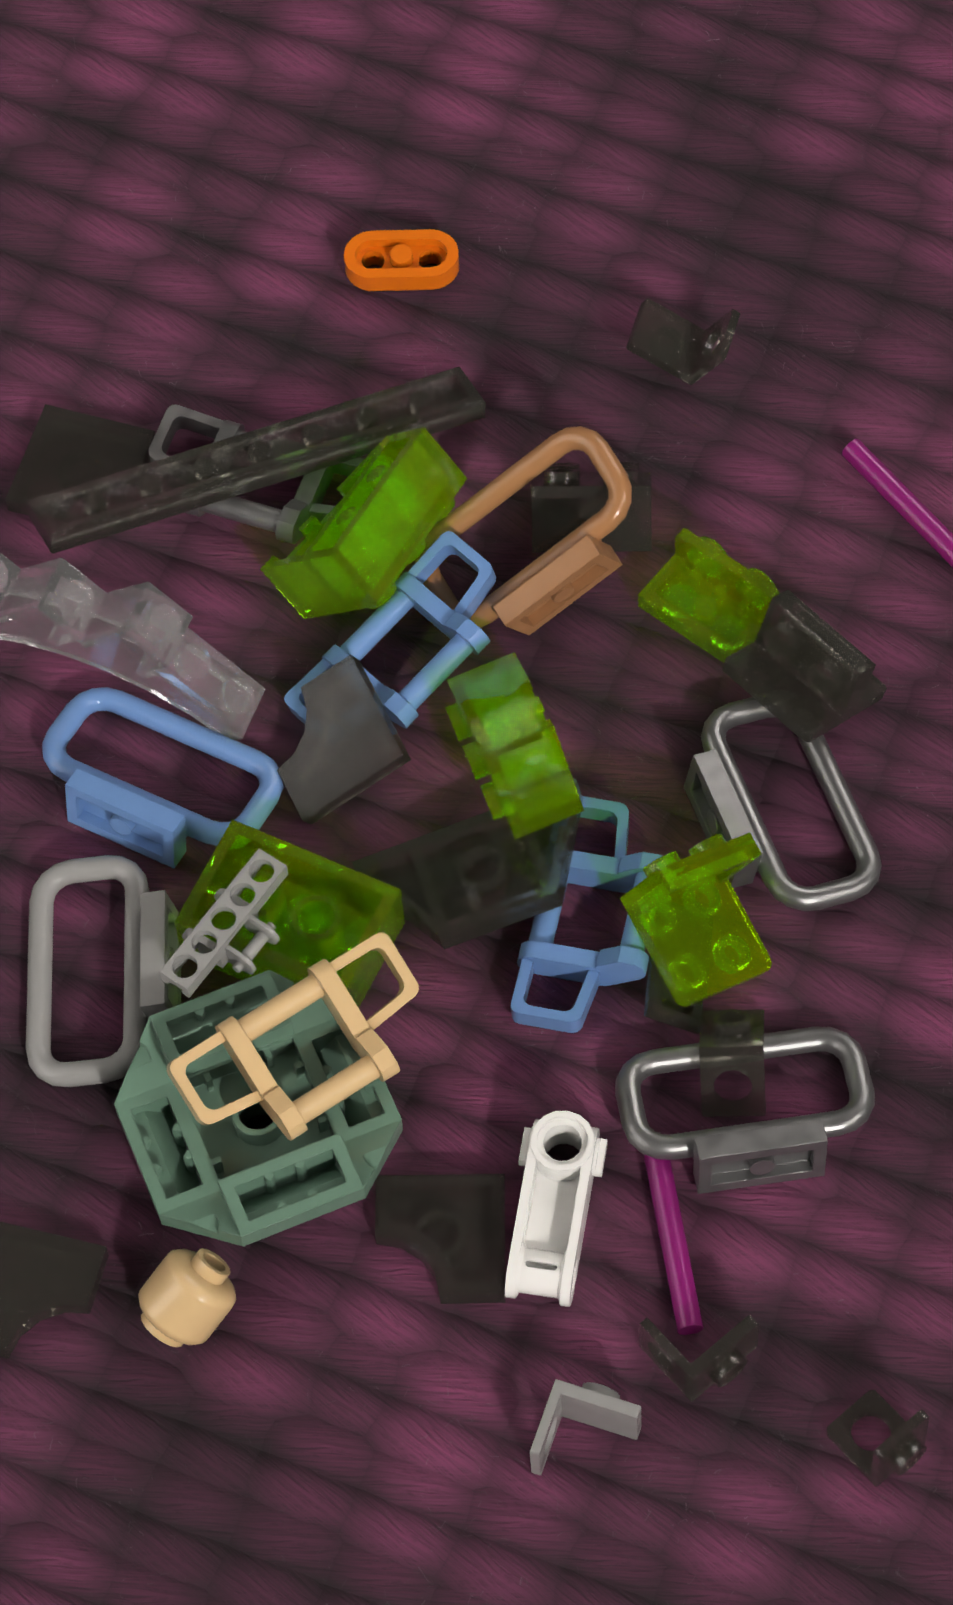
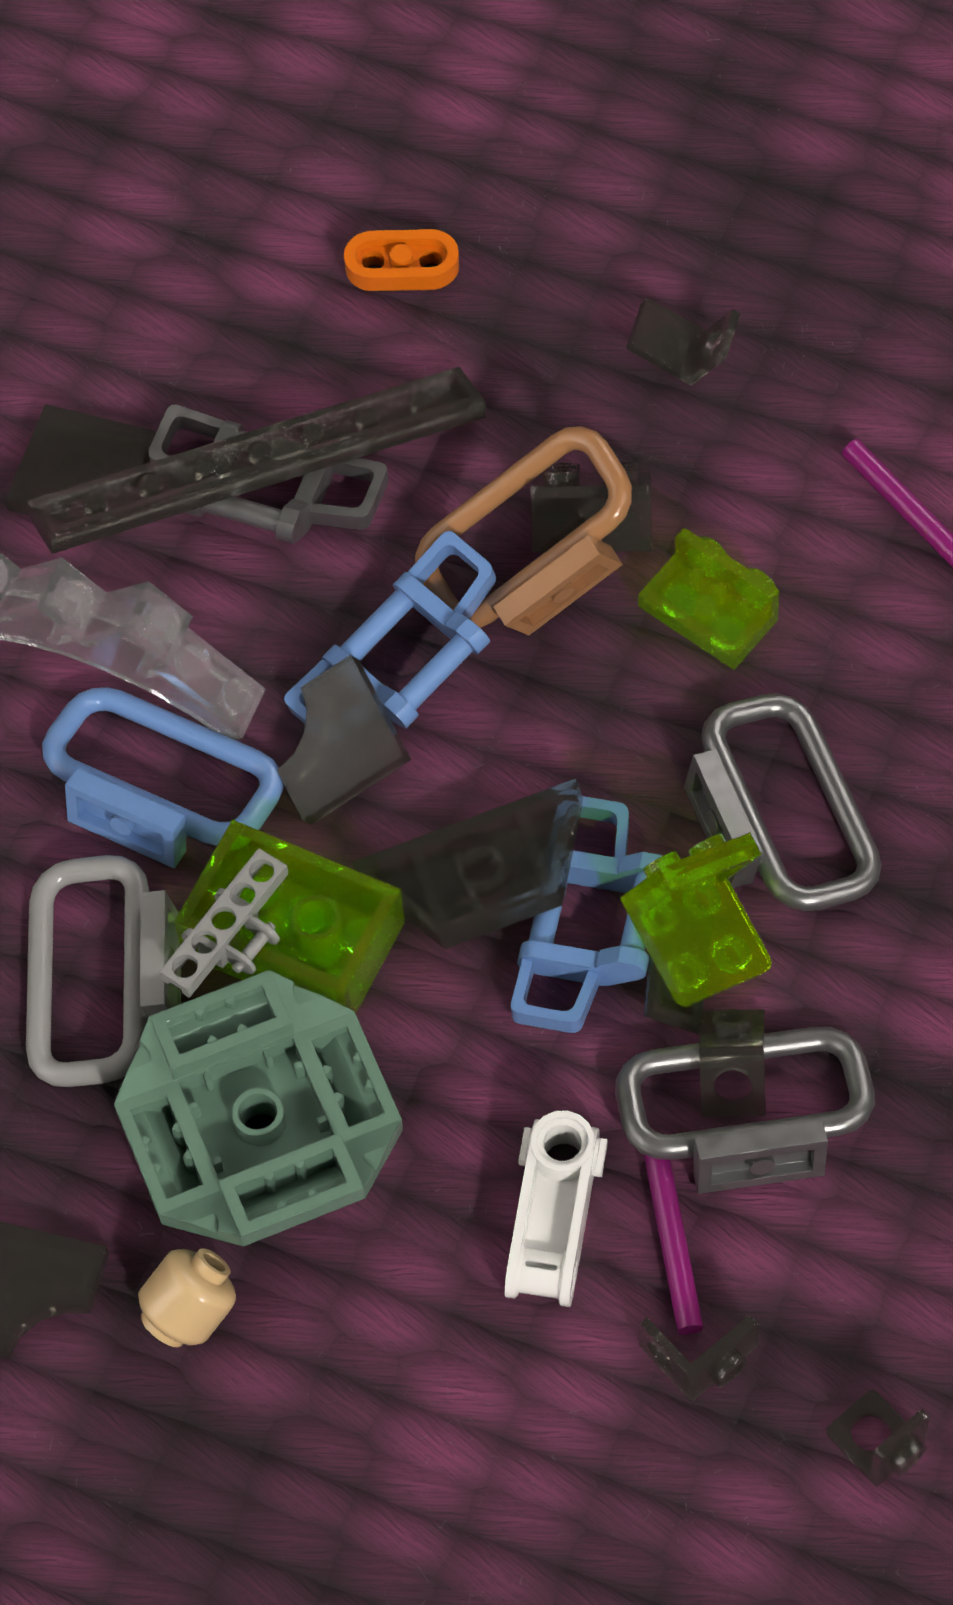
tan bar [167,932,419,1141] -> none
clear neon green wedge [260,427,467,619] -> none
clear smoke tile [375,1174,506,1304] -> none
clear neon green wedge [445,652,584,839] -> none
light grey bracket [530,1379,642,1476] -> none
clear smoke bracket [722,590,887,742] -> none

